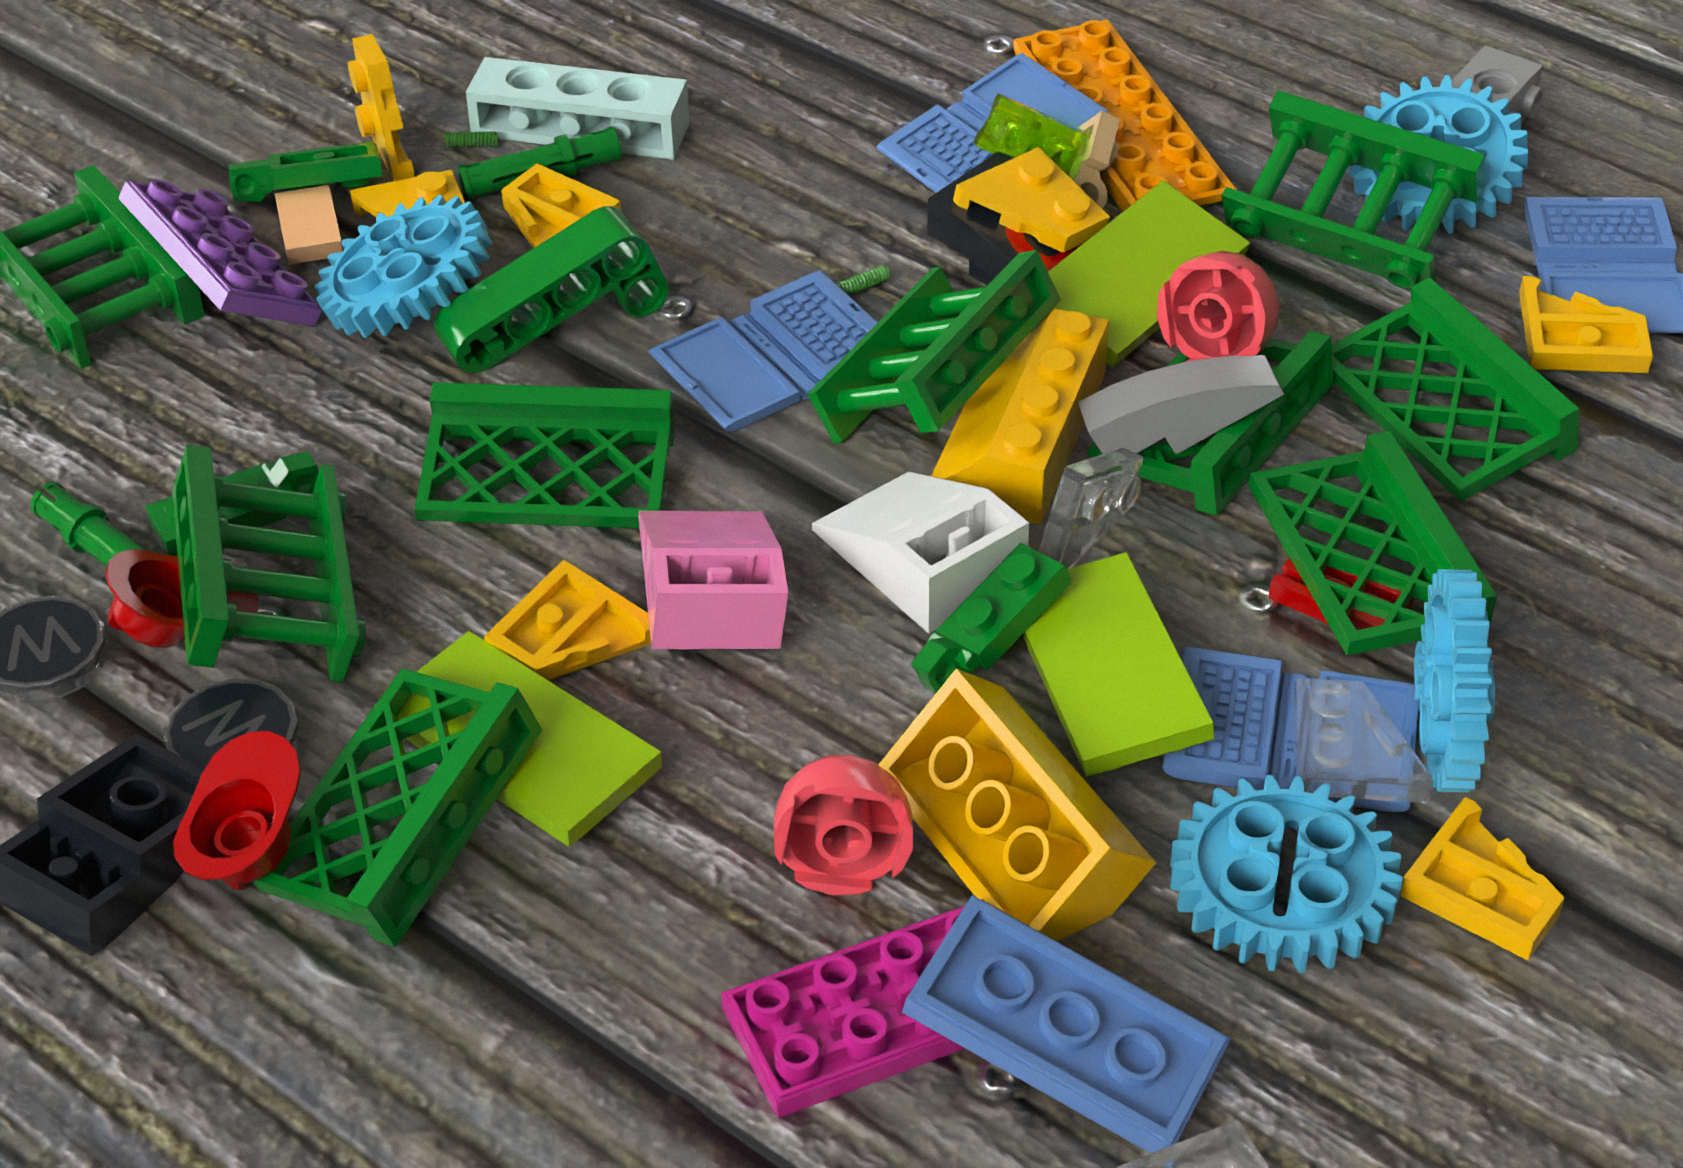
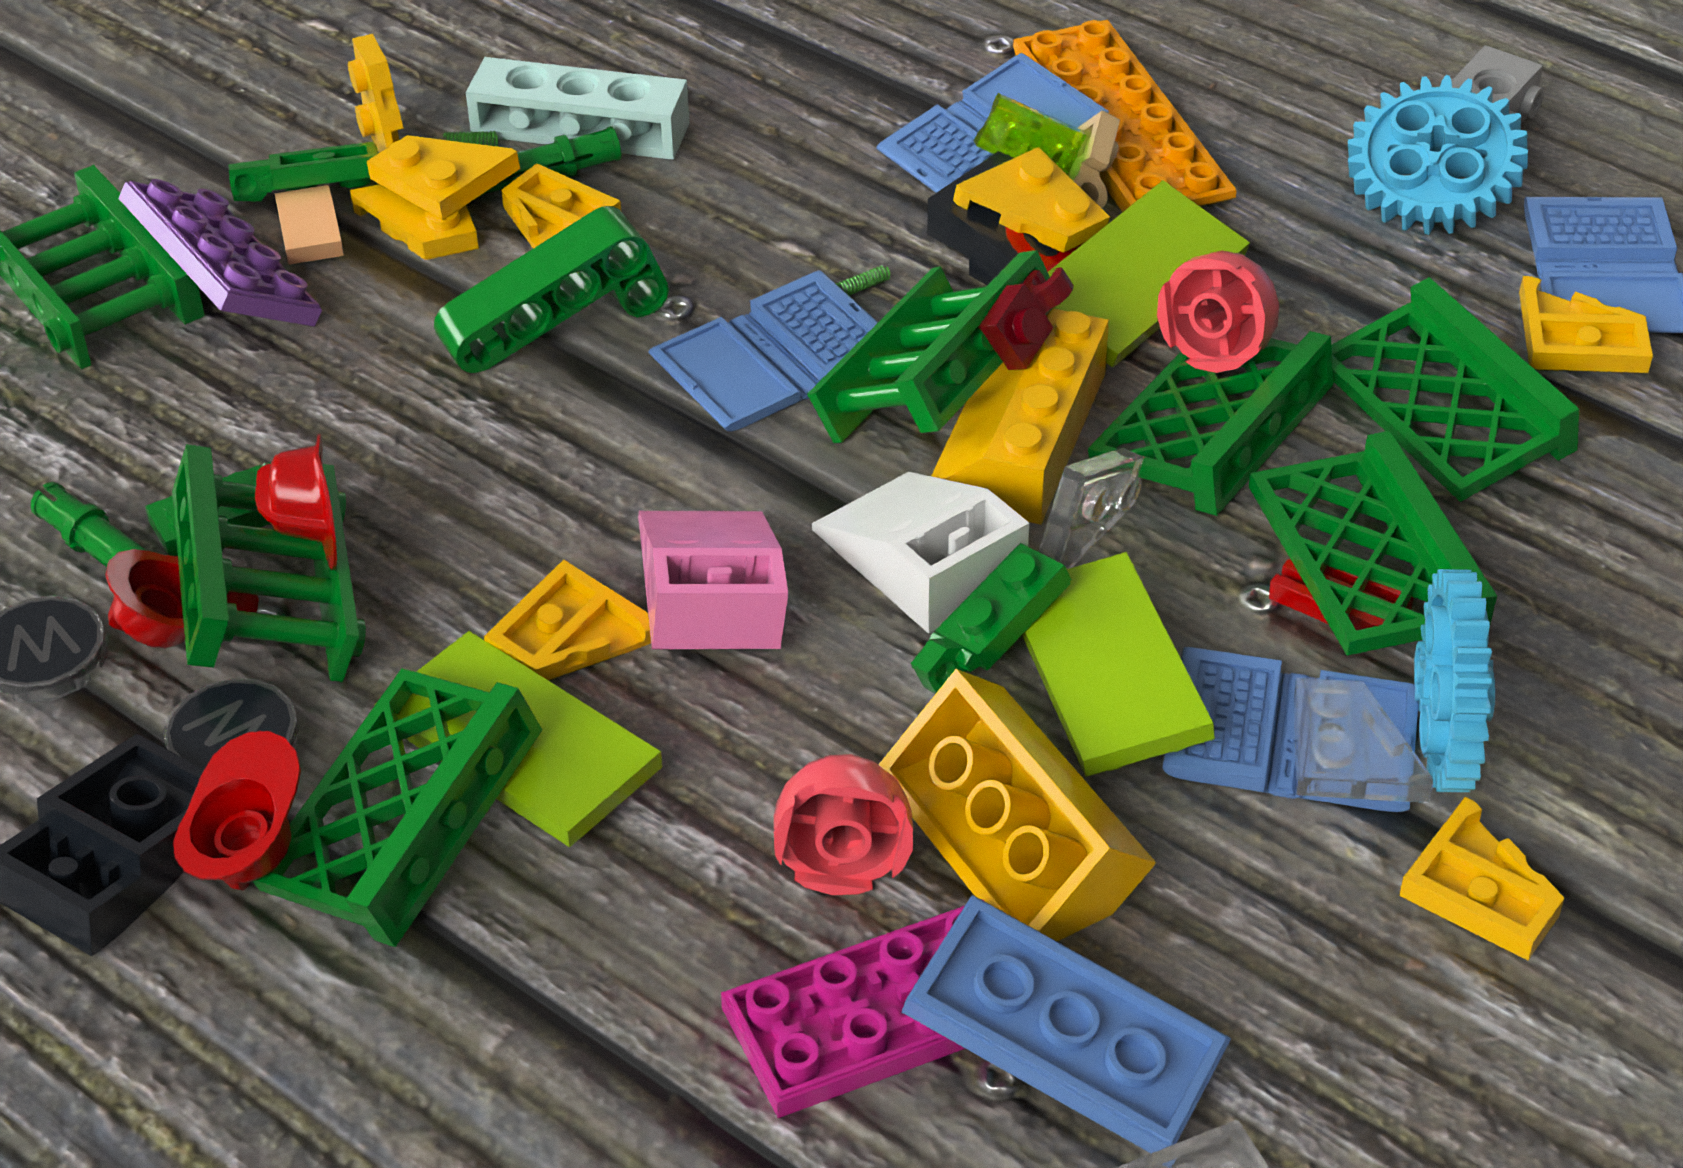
medium azure gear [314,195,492,338] -> none
green fence [414,382,676,528] -> none
light grey slope [1078,355,1284,467] -> none
medium azure gear [1170,775,1403,973] -> none
green fence [1221,90,1486,289] -> none
none -> red piece [255,434,337,570]
none -> yellow wing [366,135,520,220]
none -> dark red plate [979,267,1074,370]

